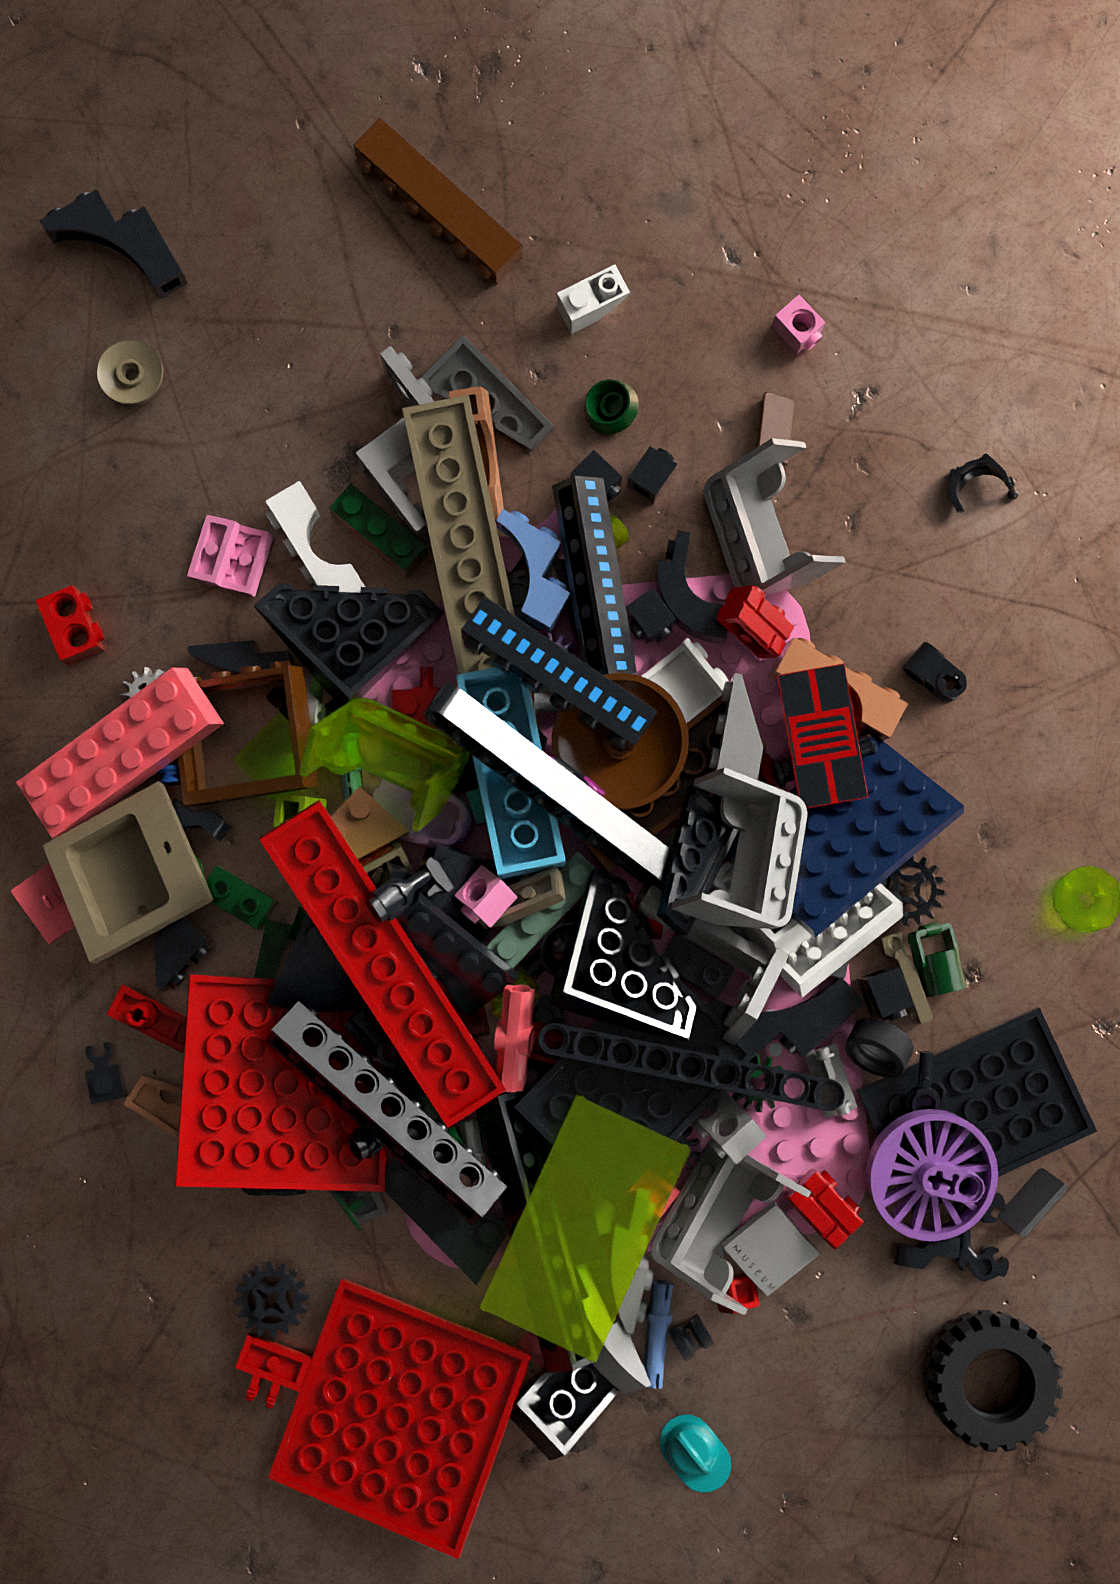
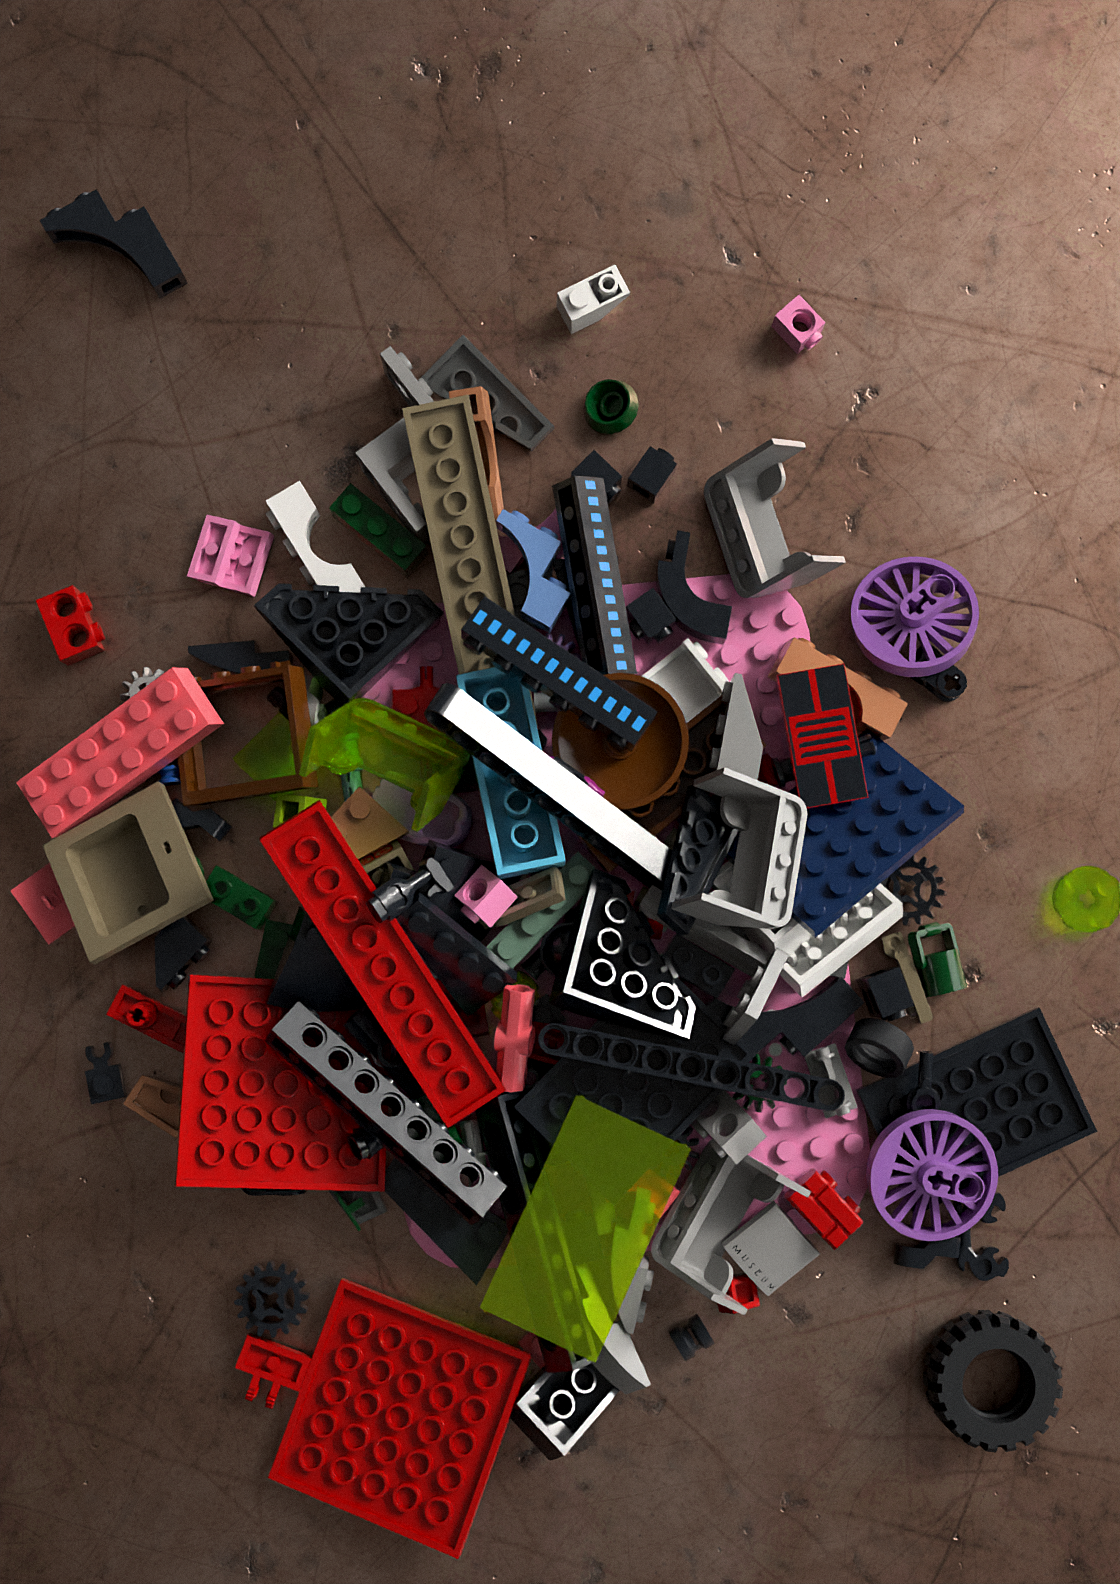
dark tan dish [97,340,163,405] -> none
reddish brown brick [353,118,523,284] -> none
teal tile [466,788,486,827] -> none
clear neon green tile [610,515,629,548] -> none
medium blue pin [644,1280,674,1389] -> none
teal piece [660,1414,732,1493] -> none
red brick [716,585,794,659] -> none
slope [757,392,795,465] -> none
black helmet [950,453,1019,513] -> none
dark grey slope [998,1168,1068,1237] -> none
none -> medium lavender piece [851,557,979,677]

